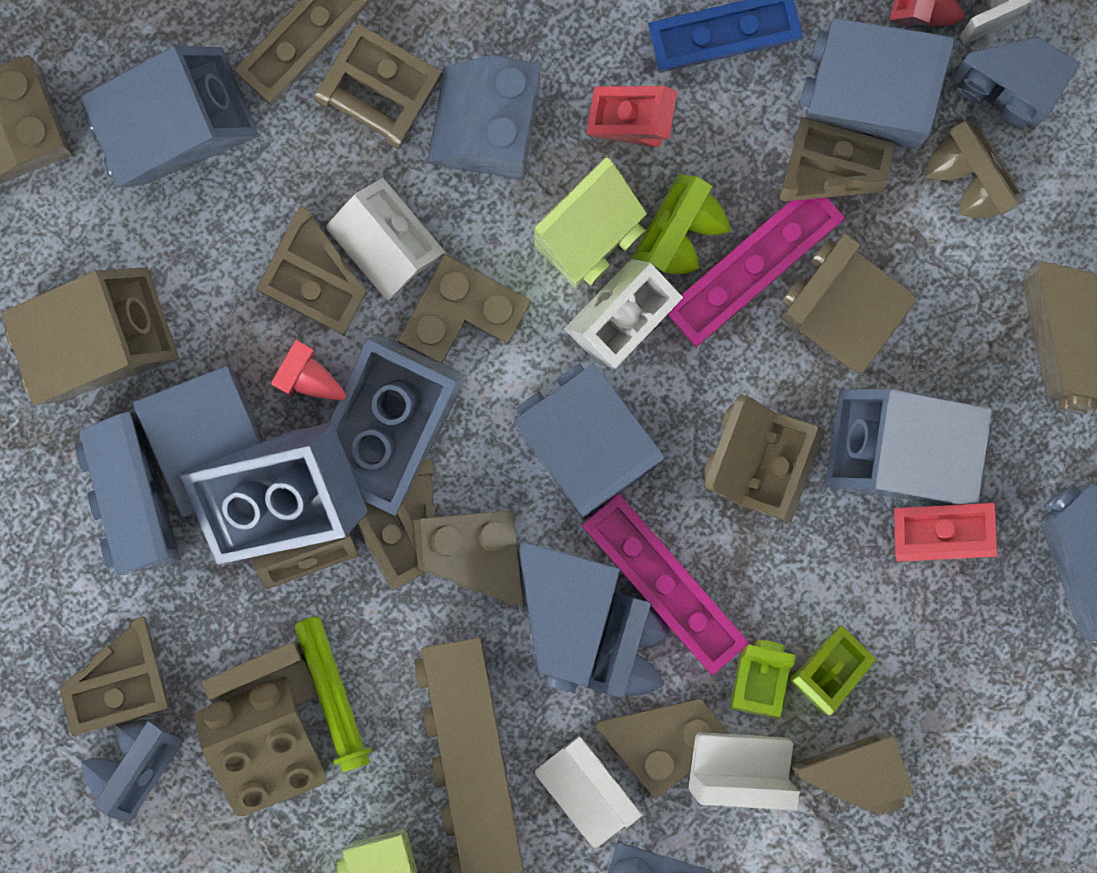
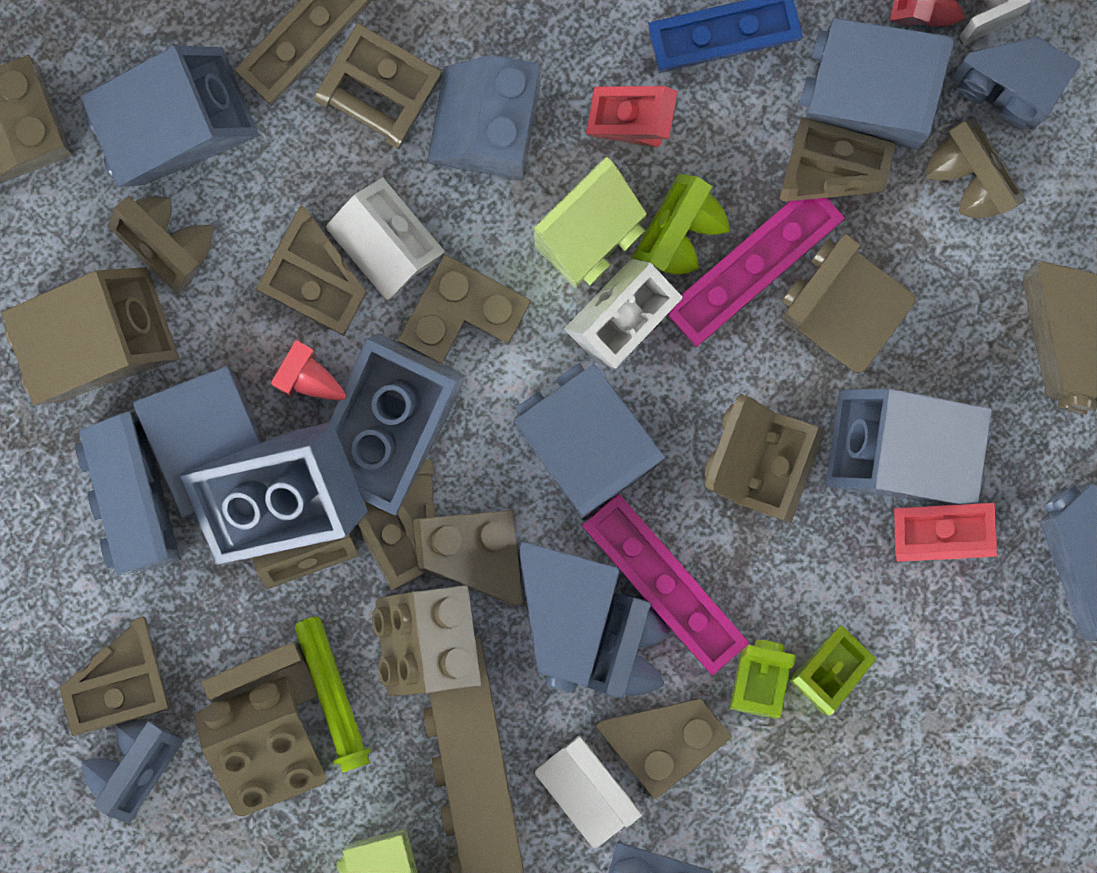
white panel [688,732,800,810] -> none
dark tan slope [790,732,914,816] -> none
none -> dark tan tile [108,195,213,295]
none -> dark tan bracket [372,585,481,696]

